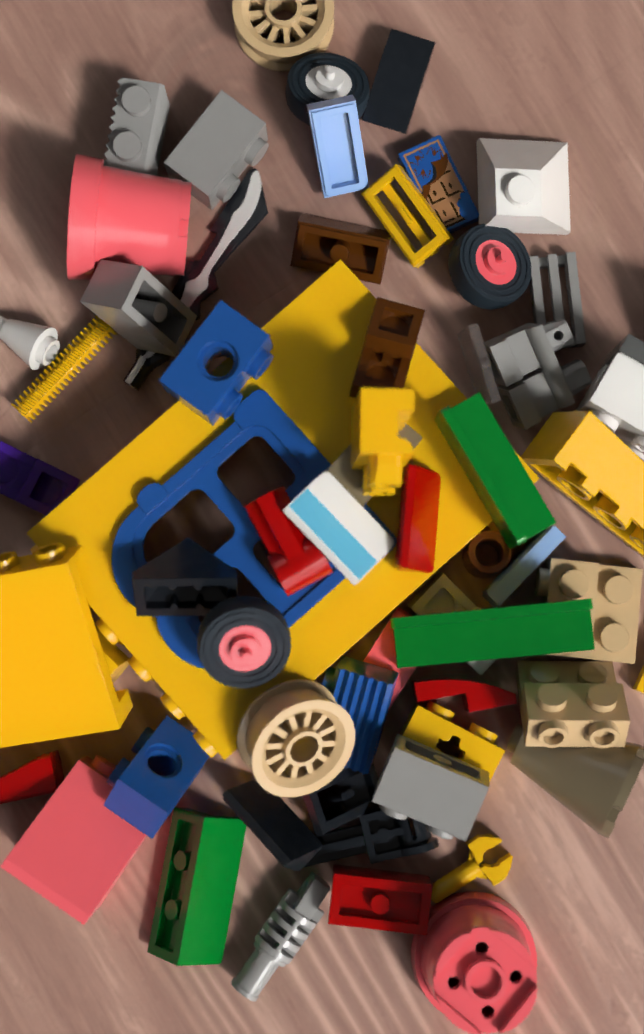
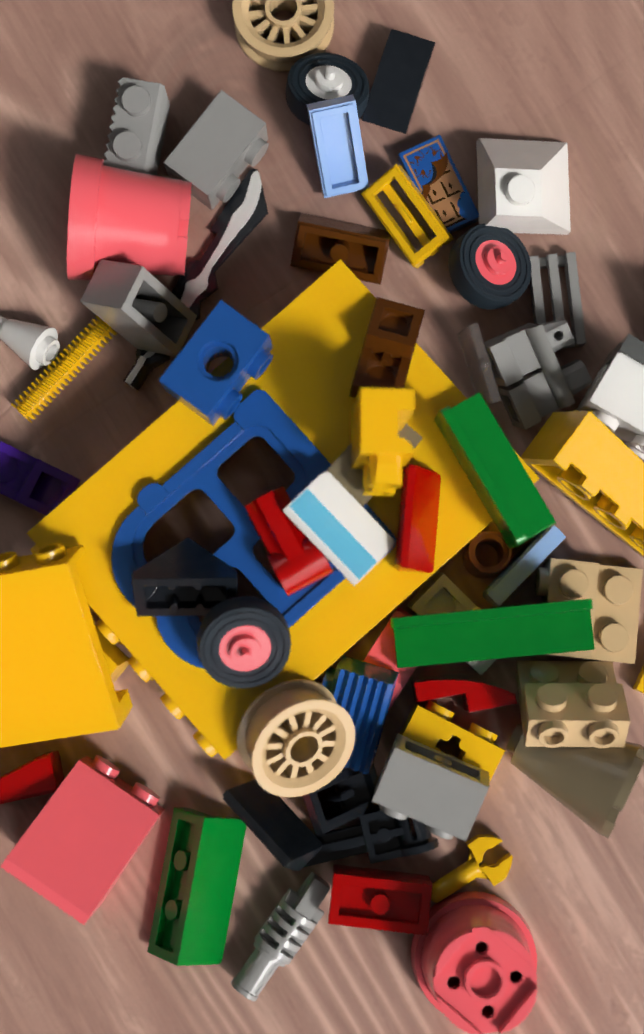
blue brick [103,715,209,839] -> none

